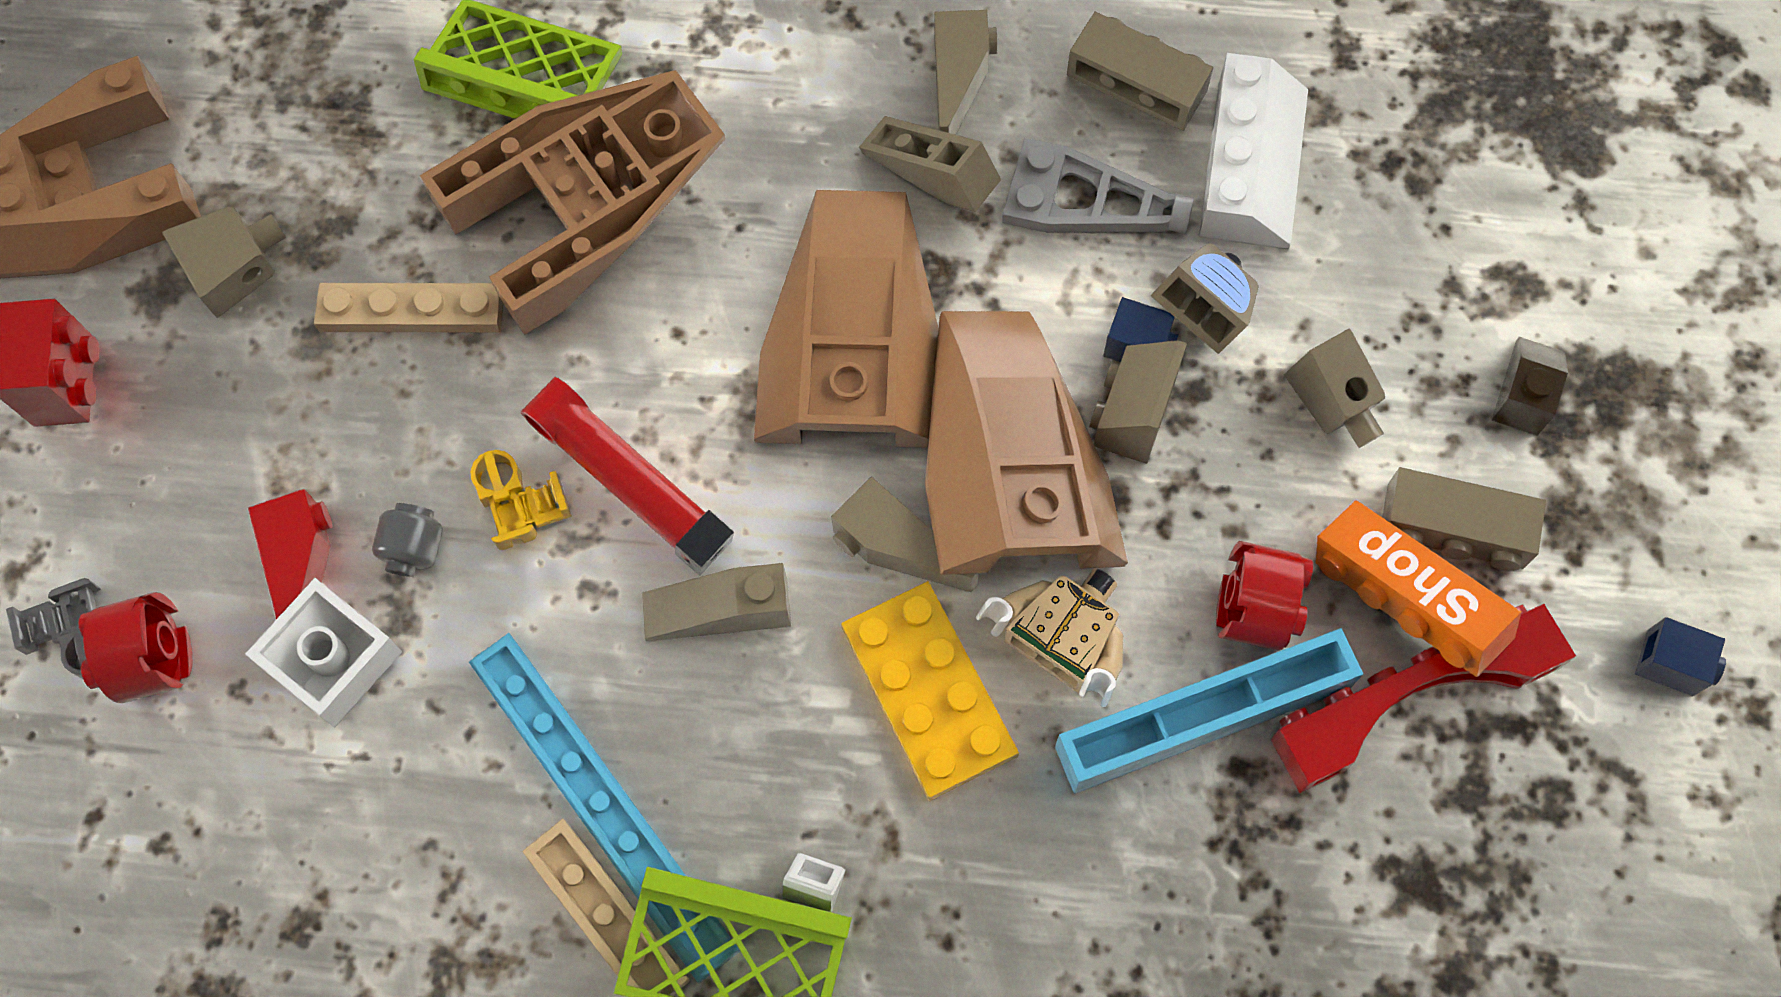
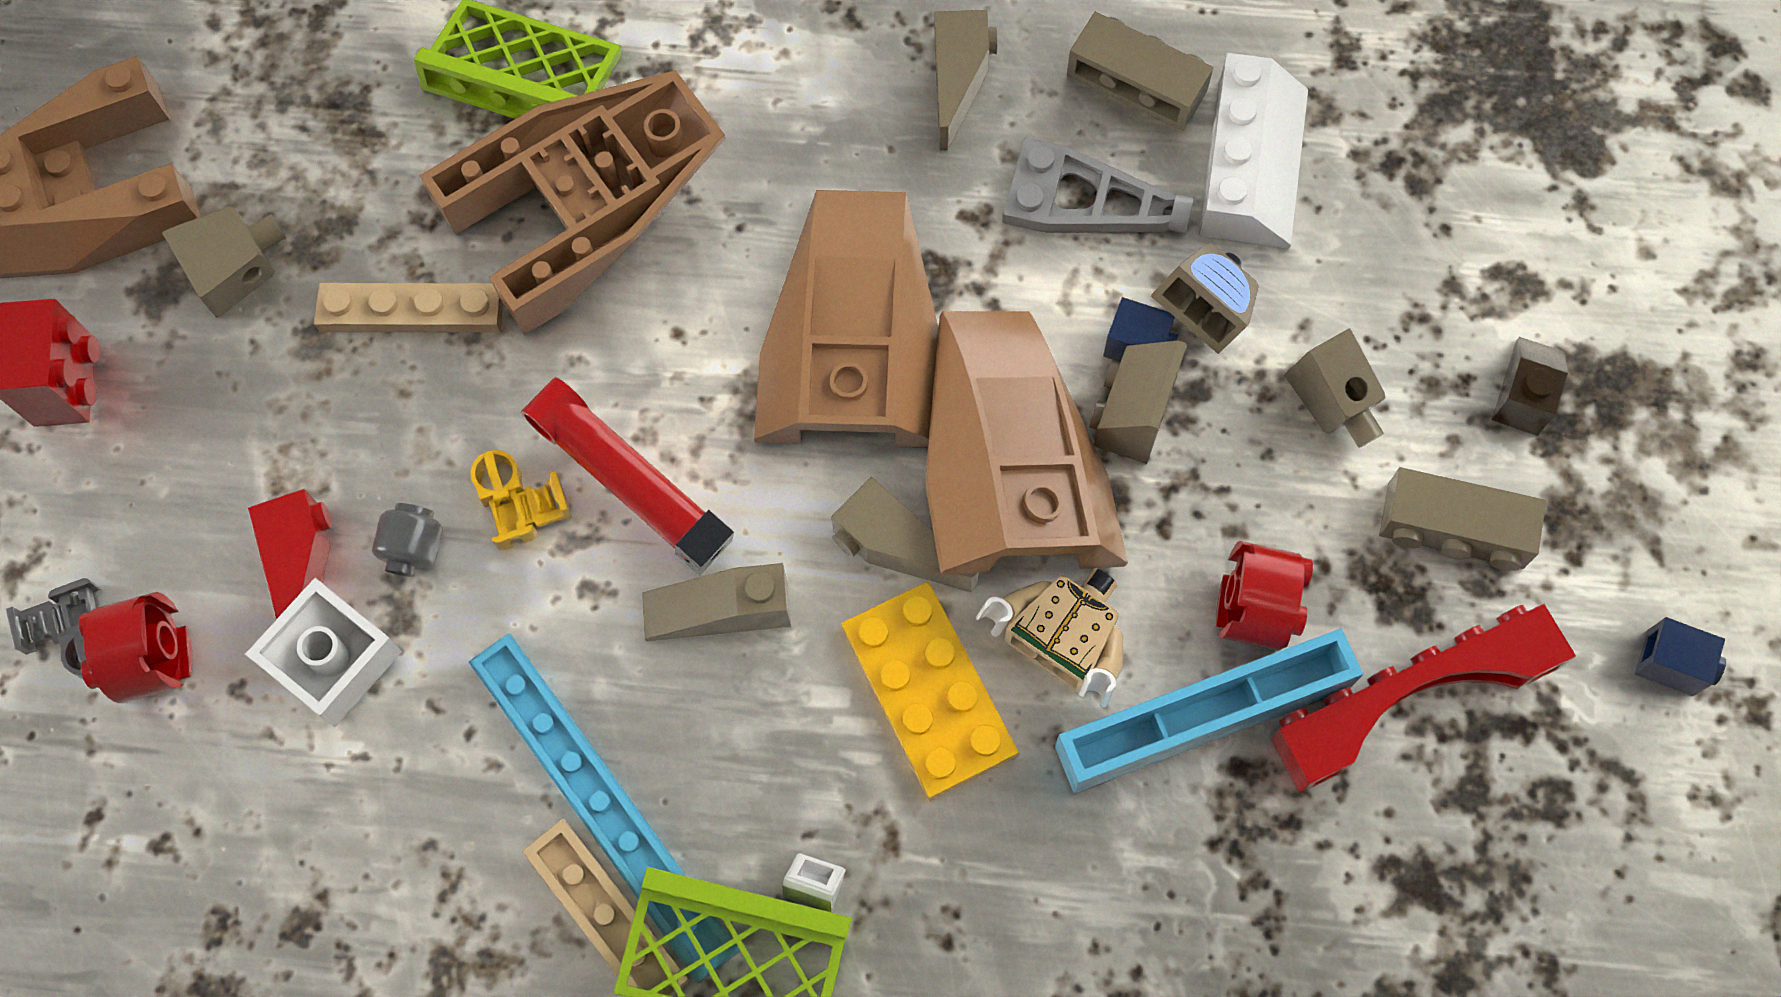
dark tan slope [859,116,1001,212] -> none
orange brick [1315,500,1521,677] -> none

